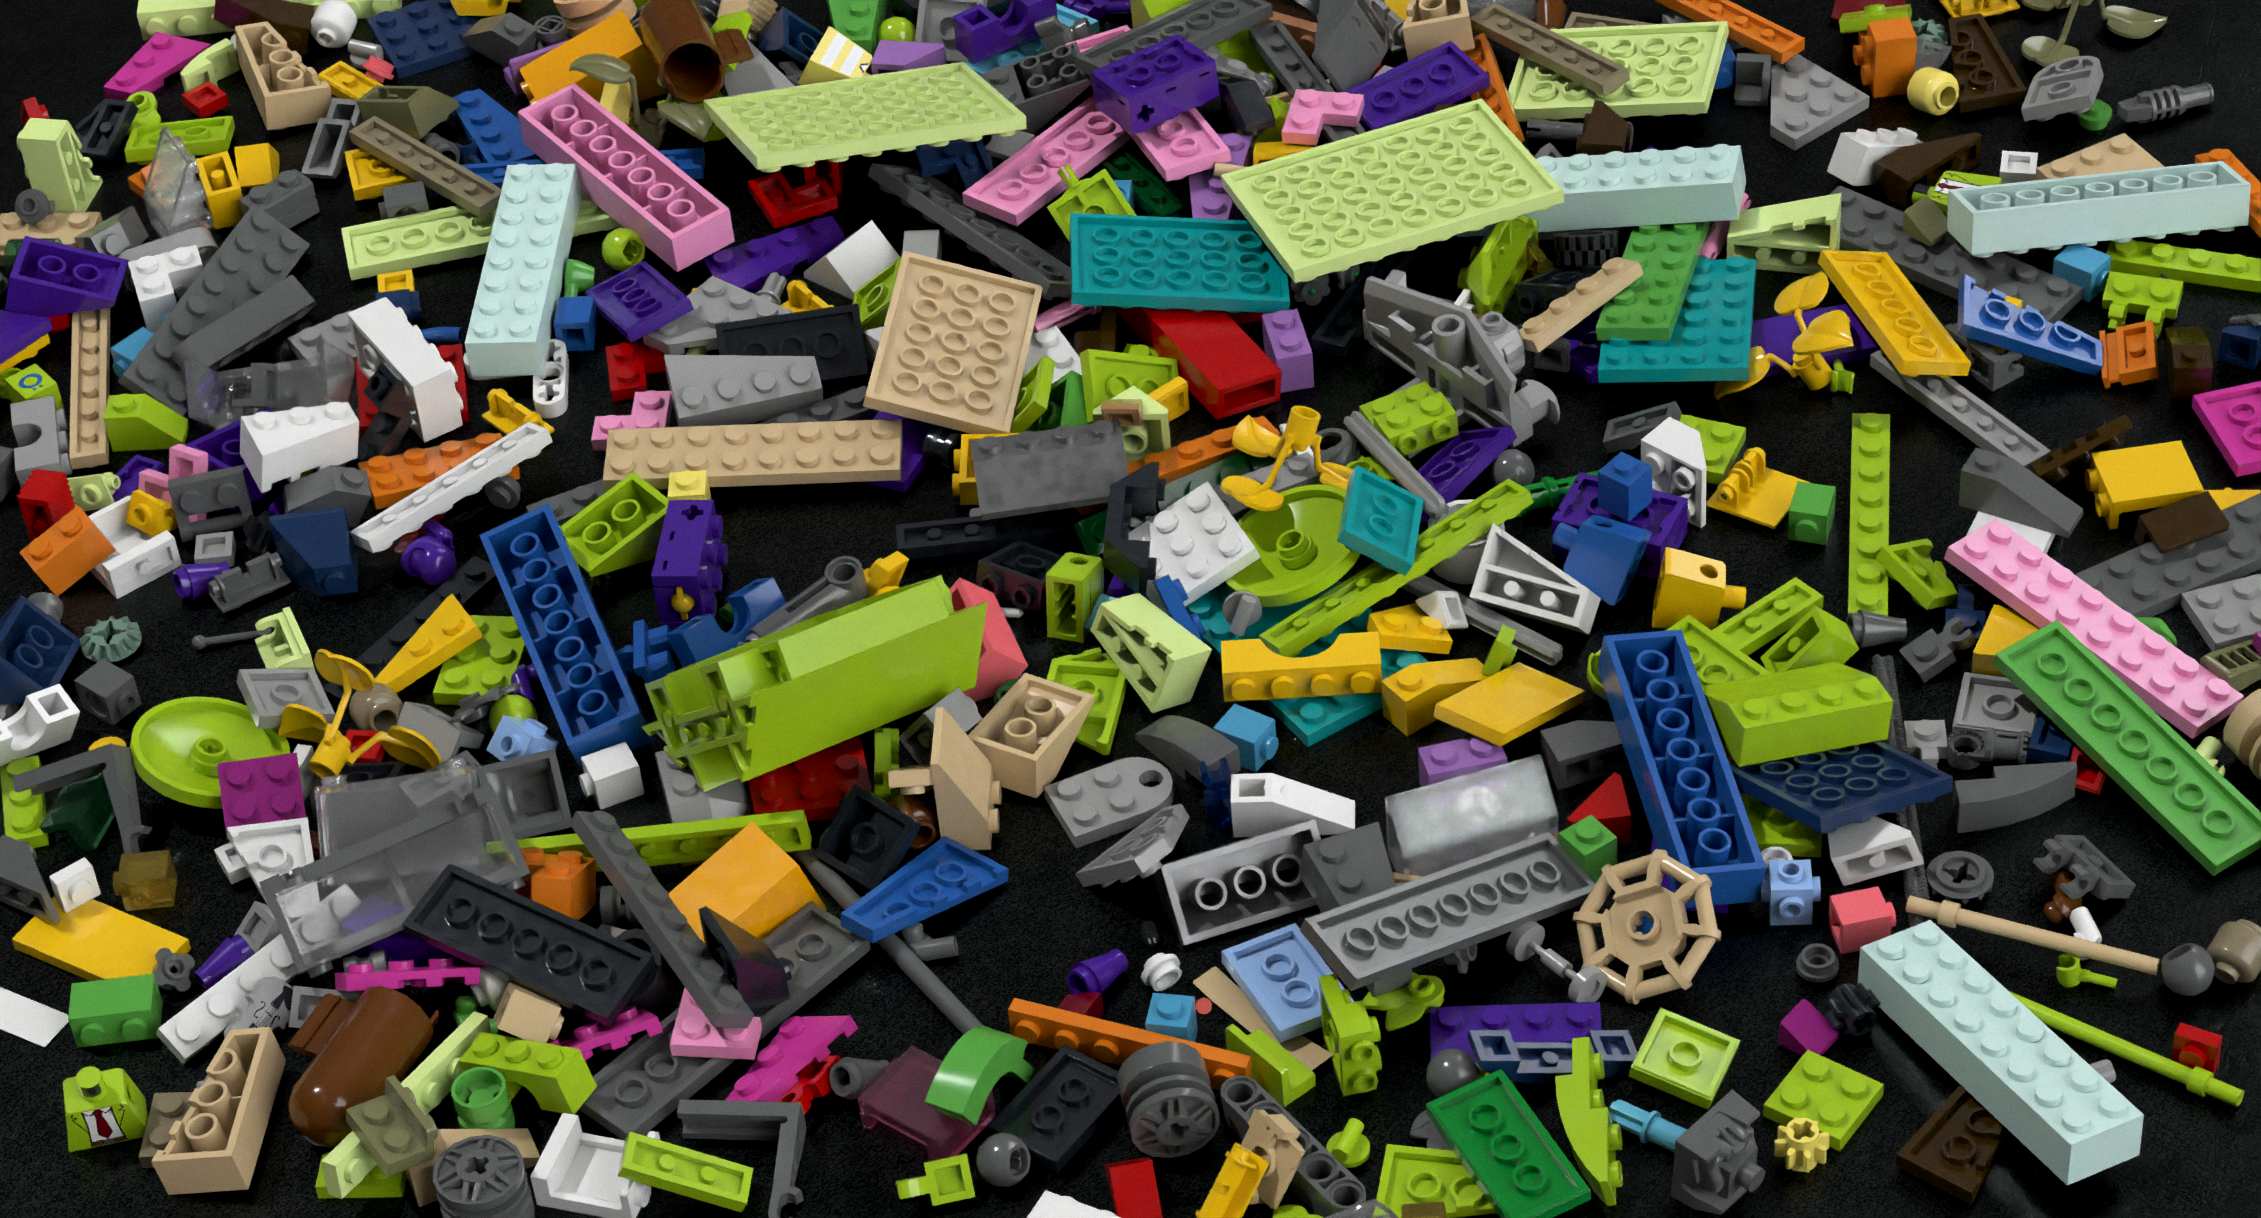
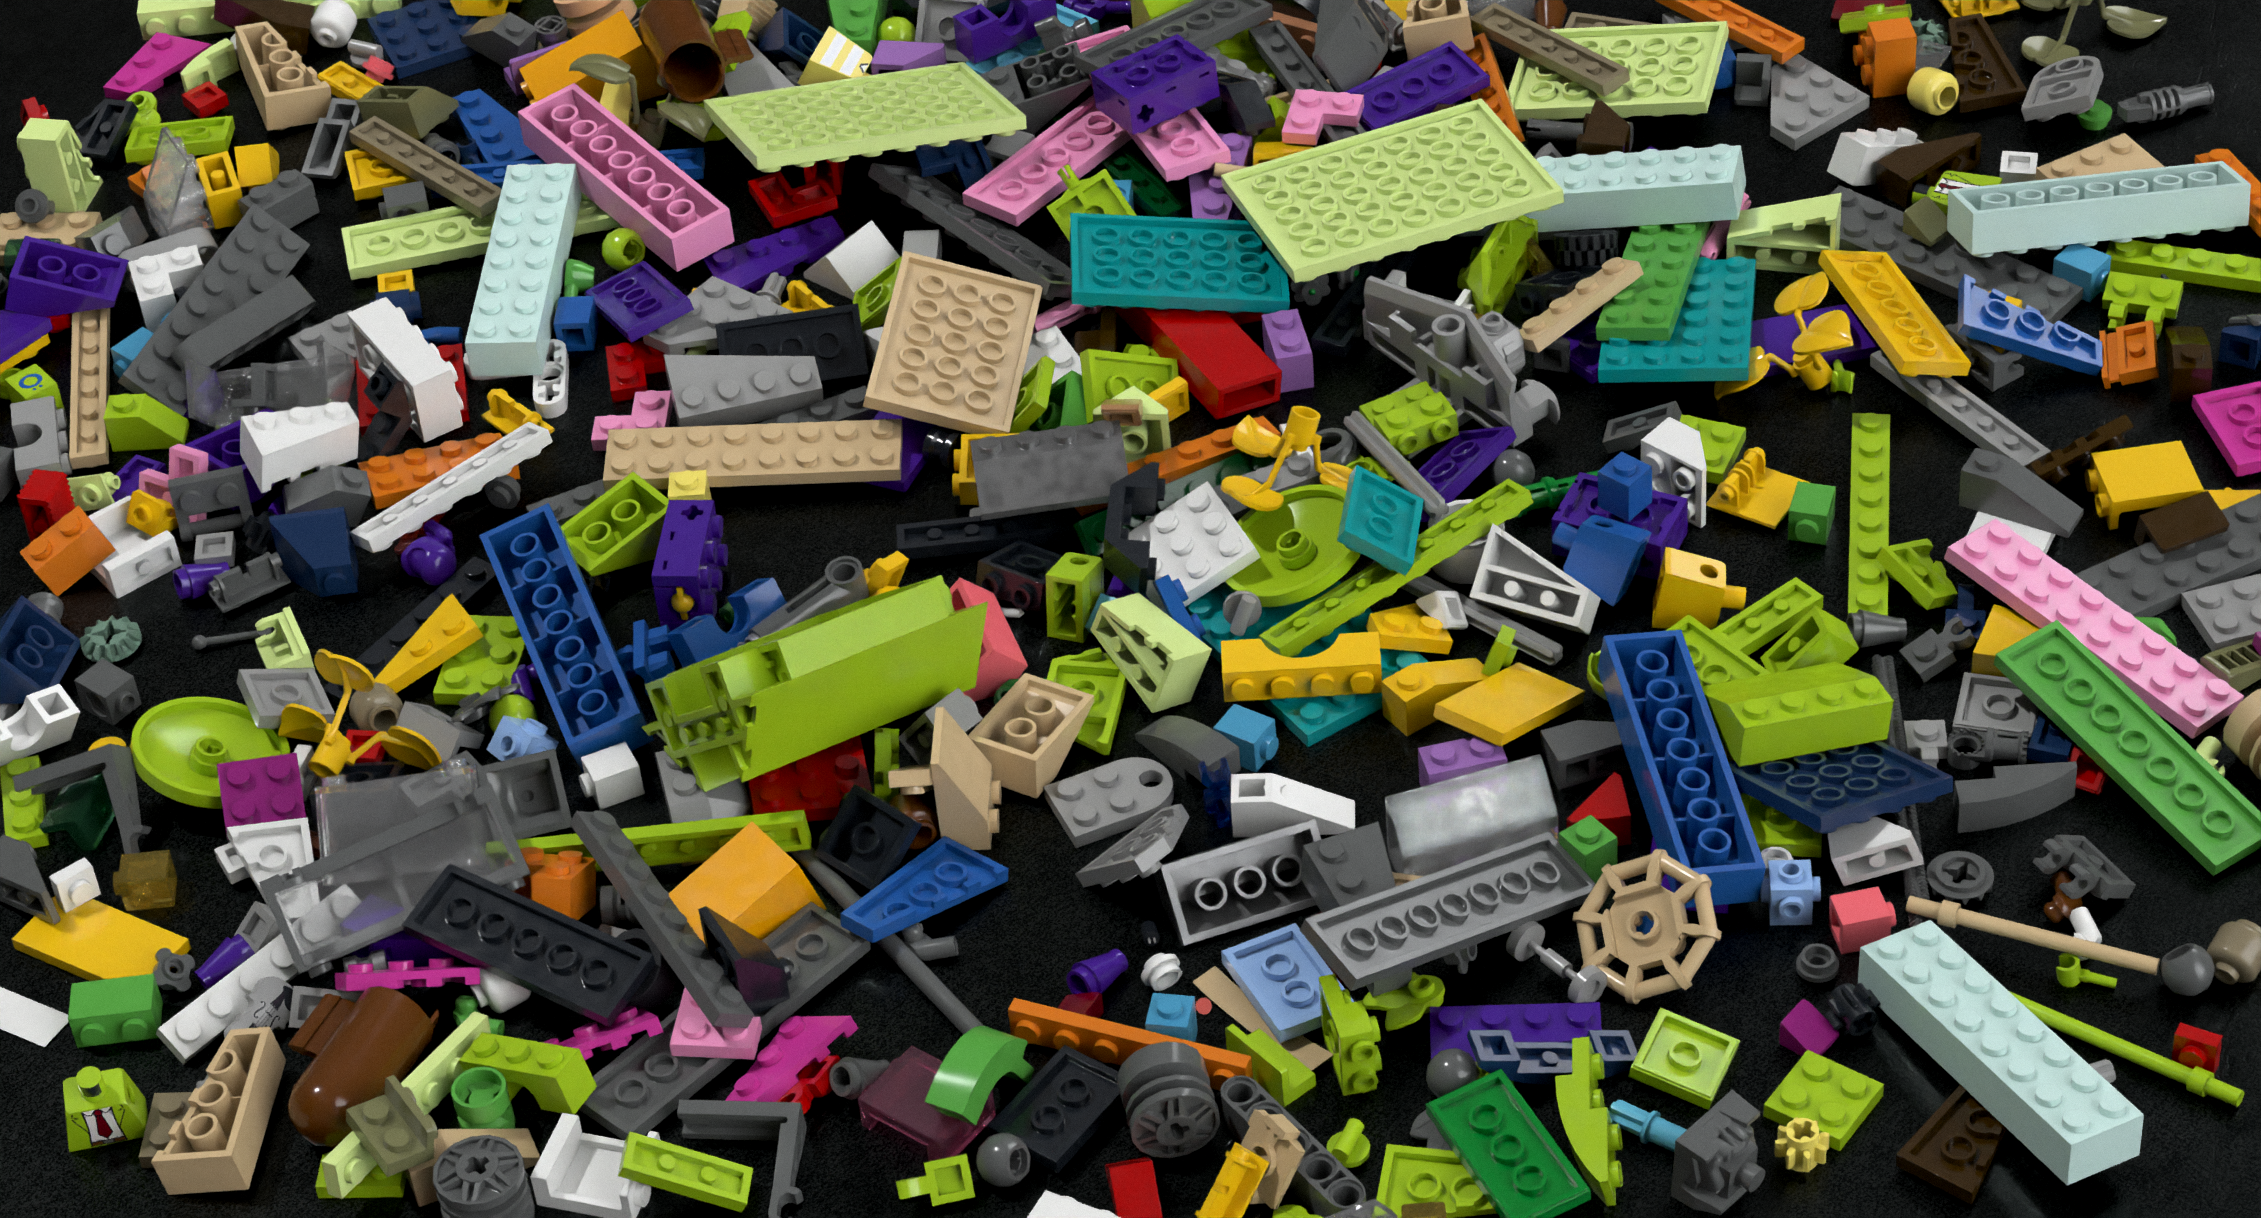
tan brick [493,981,564,1043] -> none

